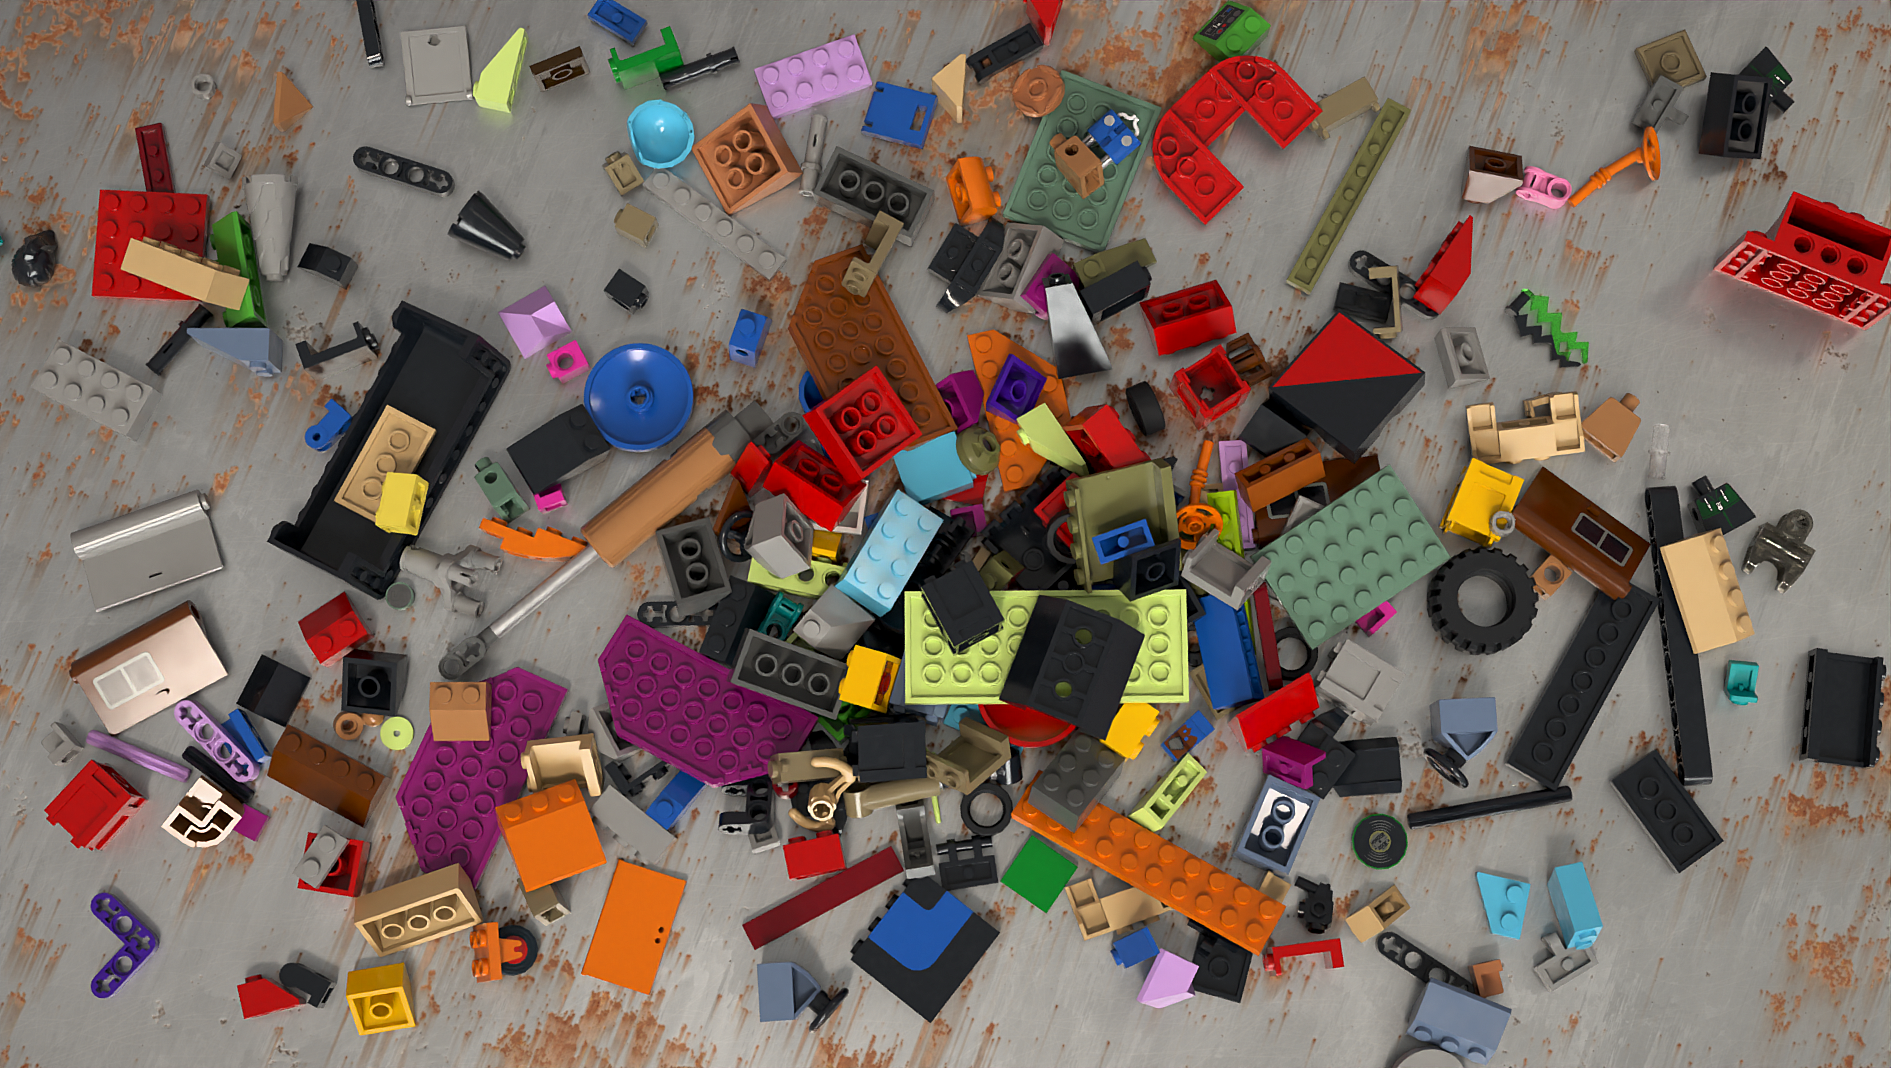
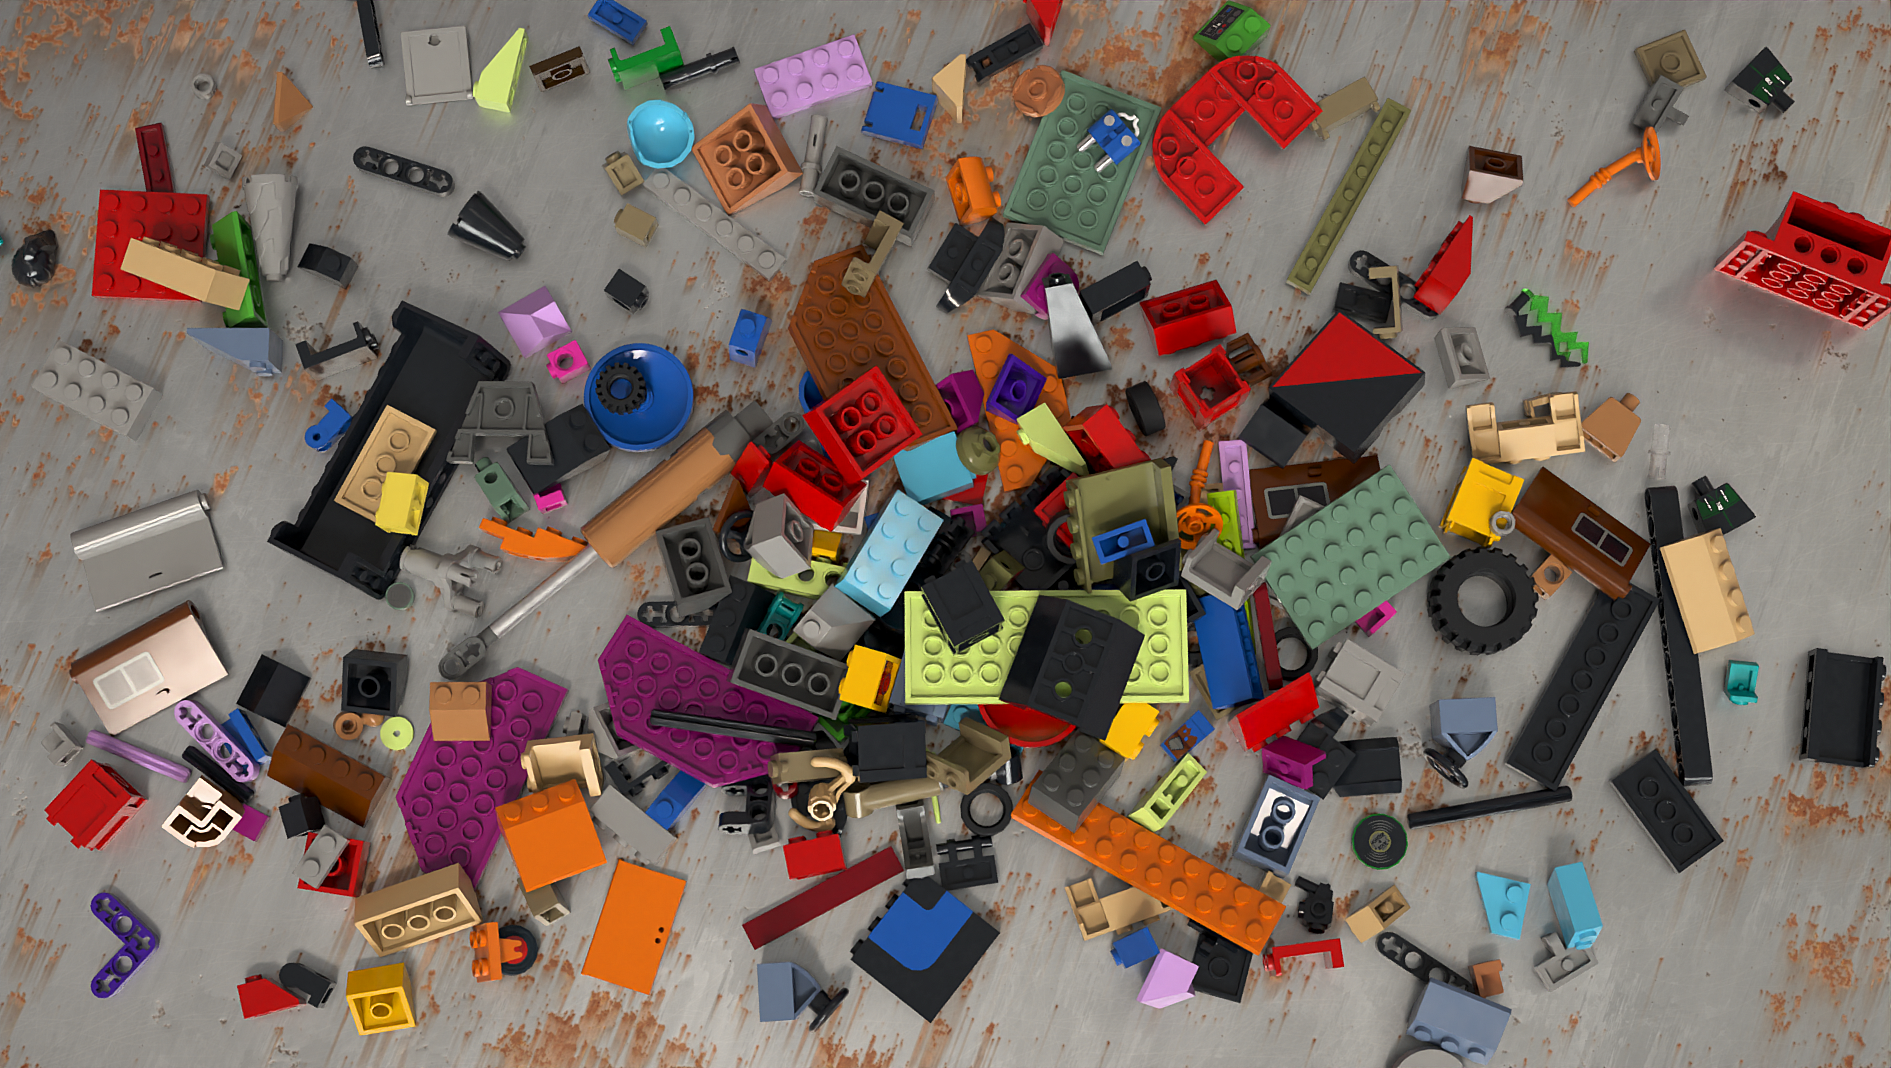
black pin [145,303,213,376] -> none
red slope [298,591,374,668] -> none
green tile [1000,835,1078,913] -> none
medium nougat torso [1049,133,1104,199] -> none
olive slope [1072,238,1157,290] -> none
dark orange brick [1234,438,1326,512] -> none
bright pink piece [1515,166,1572,209] -> none
black slope [1699,72,1773,159] -> none
clear smoke piece [1741,509,1816,594] -> none
none -> black brick [278,794,326,839]
none -> dark grey wing [446,381,554,465]
none -> black tyre [595,362,647,415]
none -> black axle [650,709,817,748]

